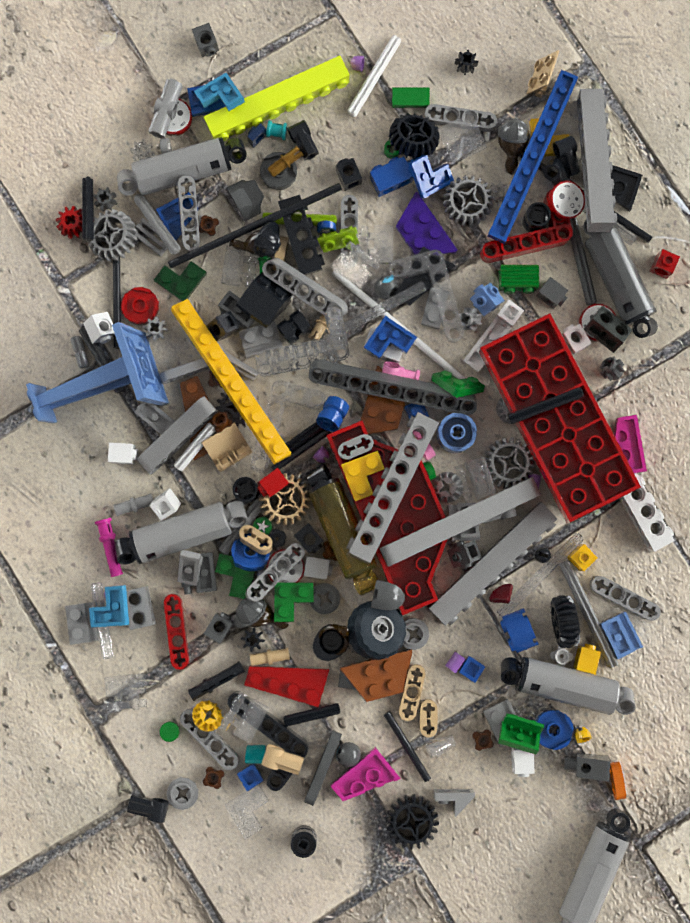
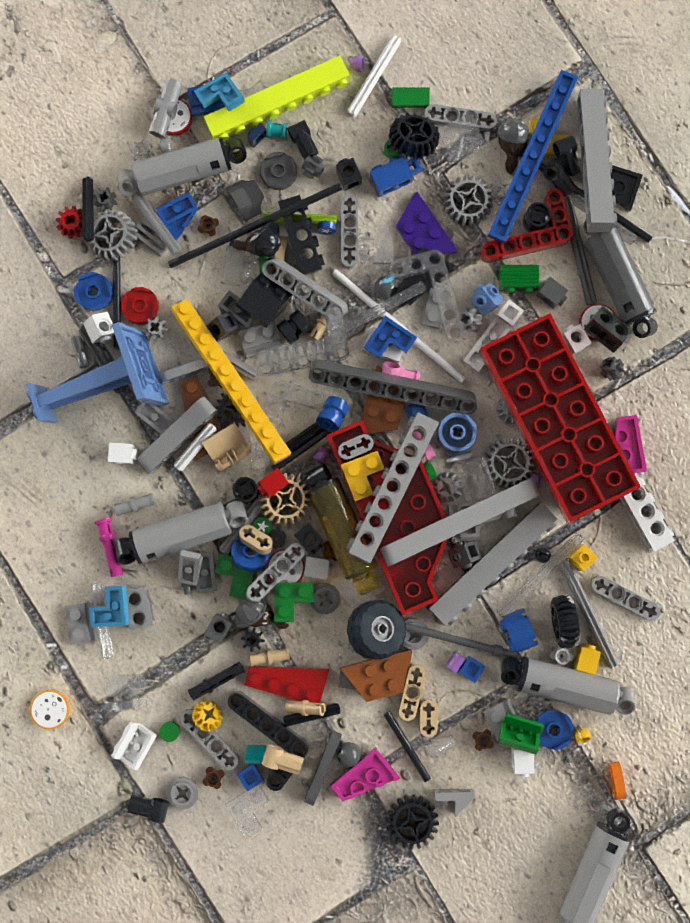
white brick [149,488,181,521] -> none
dark green plate [154,261,207,301] -> none
red beam [164,594,189,670] -> none
light grey beam [177,175,200,251] -> none
dark grey brick [192,23,219,57] -> none
reddish brown plate [210,412,233,433] -> none
clear plate [221,692,270,744] -> none
pearl gold axle [268,146,303,177] -> none
black wheel [291,825,317,858] -> none
black piece [312,624,349,661] -> none
lime hinge [317,226,359,253] -> none
clear plate [331,241,380,289] -> none
dark grey brick [371,580,405,610] -> none
plate [408,155,454,198] -> none
green plate [431,370,485,398] -> none
black gear [455,50,479,75] -> none
dark red tile [489,584,513,604] -> none
black axle [508,387,584,424] -> none
tan hinge [526,50,560,98] -> none
white tile [548,181,585,220] -> none
dark grey torso [564,753,610,782] -> none
medium blue plate [600,612,643,659] -> none
red brick [649,249,680,279] -> none
none -> white tile [30,689,70,729]
none -> blue plate [74,272,113,311]
none -> white bracket [111,722,157,770]
none -> tan pin [285,700,326,716]
none -> dark grey gear [302,155,325,179]
none -> dark grey bar [405,623,517,658]
none -> light grey bar [444,451,472,469]

